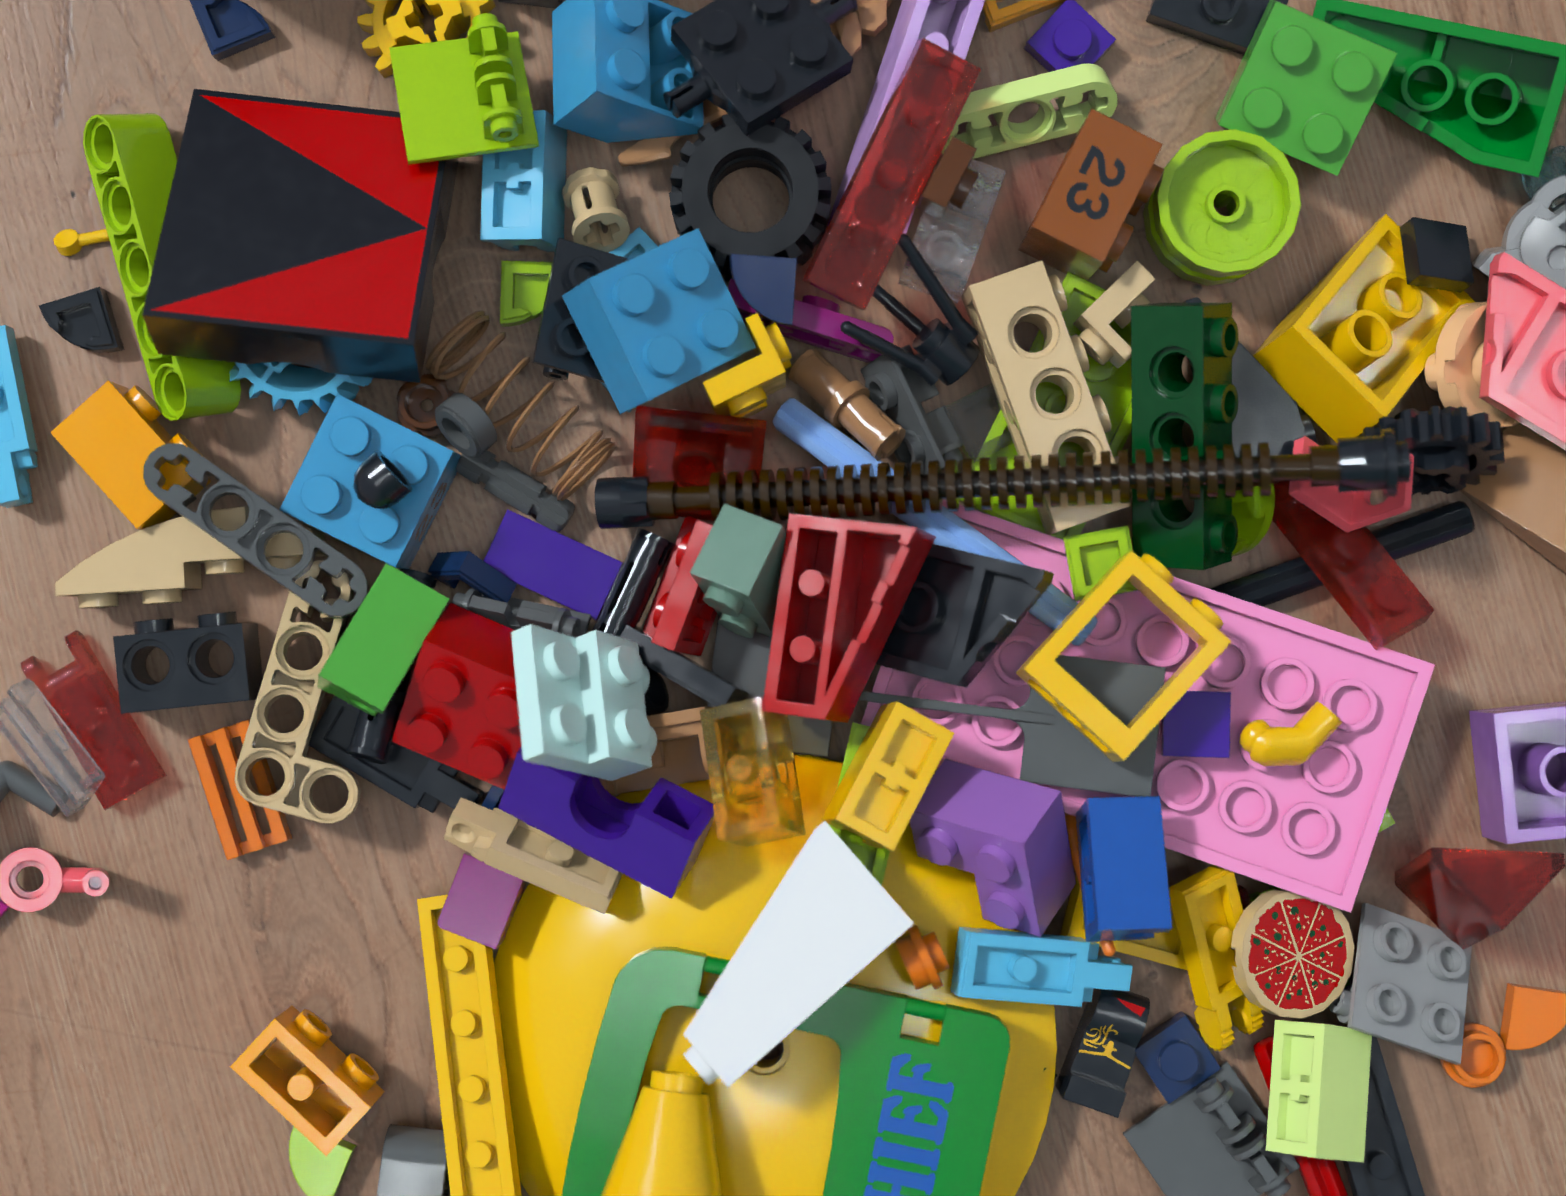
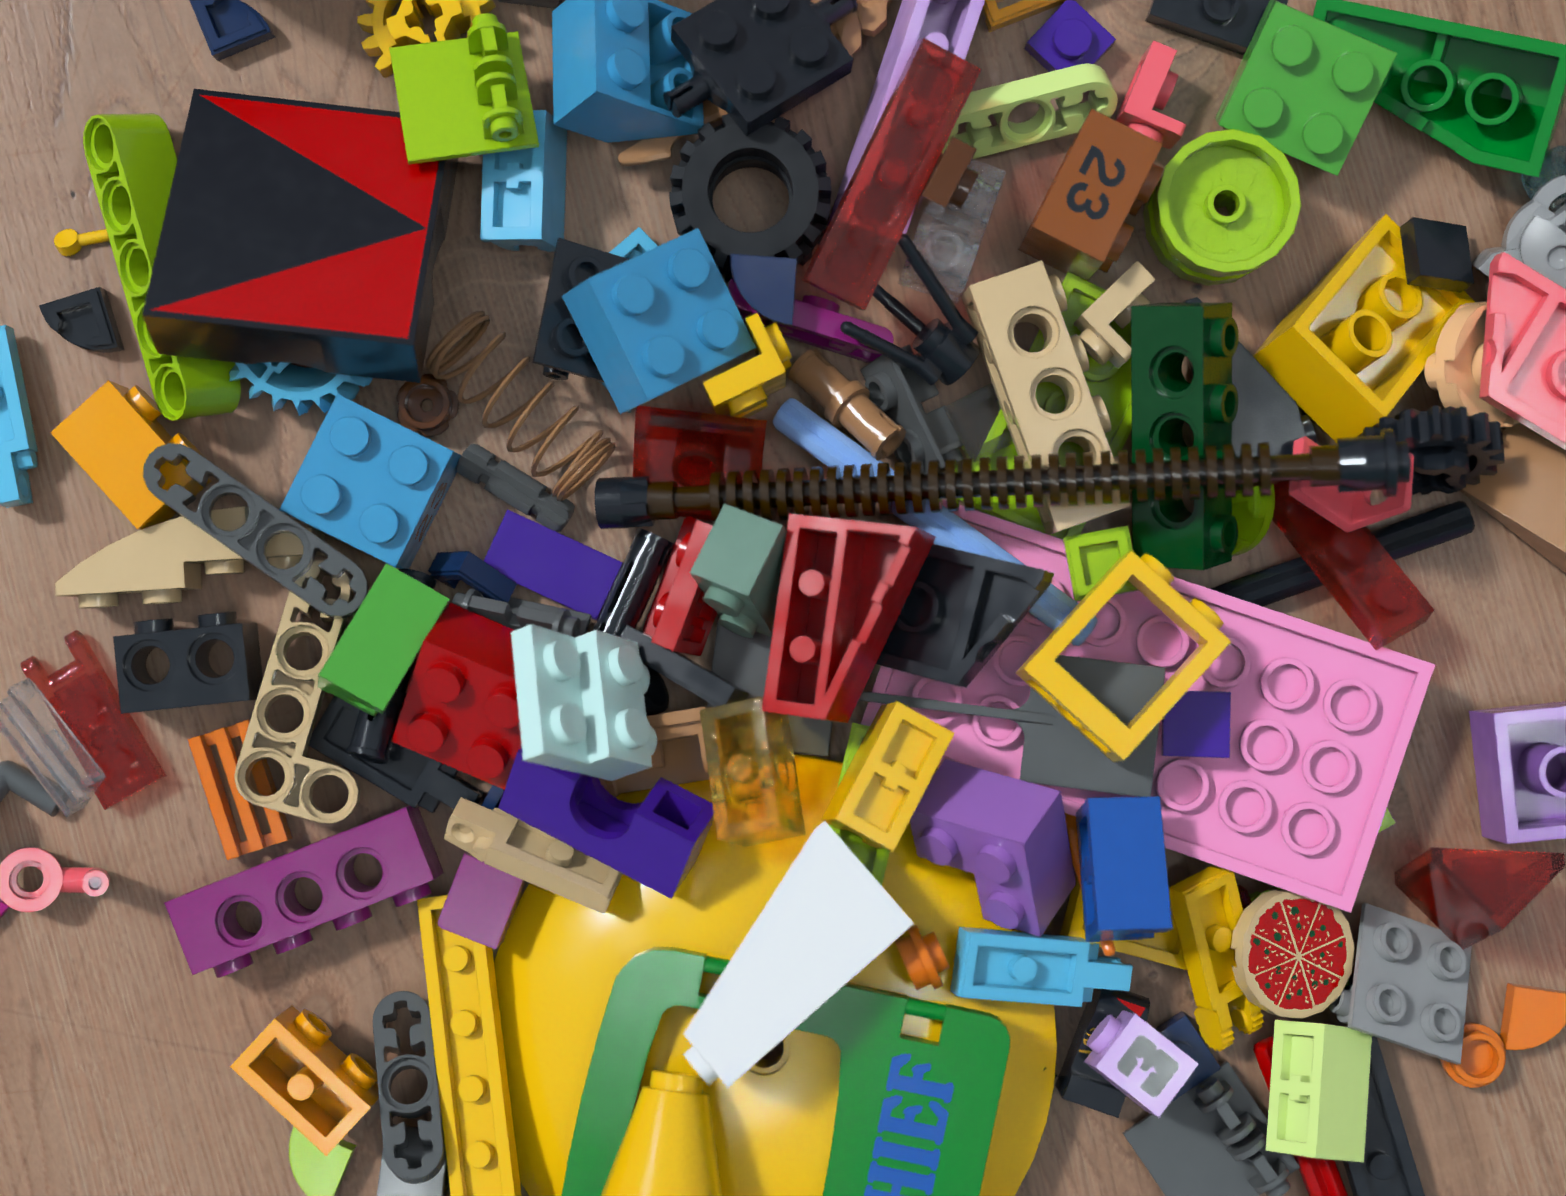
black hinge [353,450,413,509] -> none
dark grey tile [435,392,497,458] -> none
lime tile [500,261,553,327] -> none
tan bush [562,167,630,252] -> none
yellow arm [1240,701,1342,766] -> none
none -> magenta brick [164,805,444,978]
none -> dark grey beam [373,991,446,1184]
none -> lavender brick [1084,1010,1198,1117]
none -> coral bracket [1115,40,1186,149]

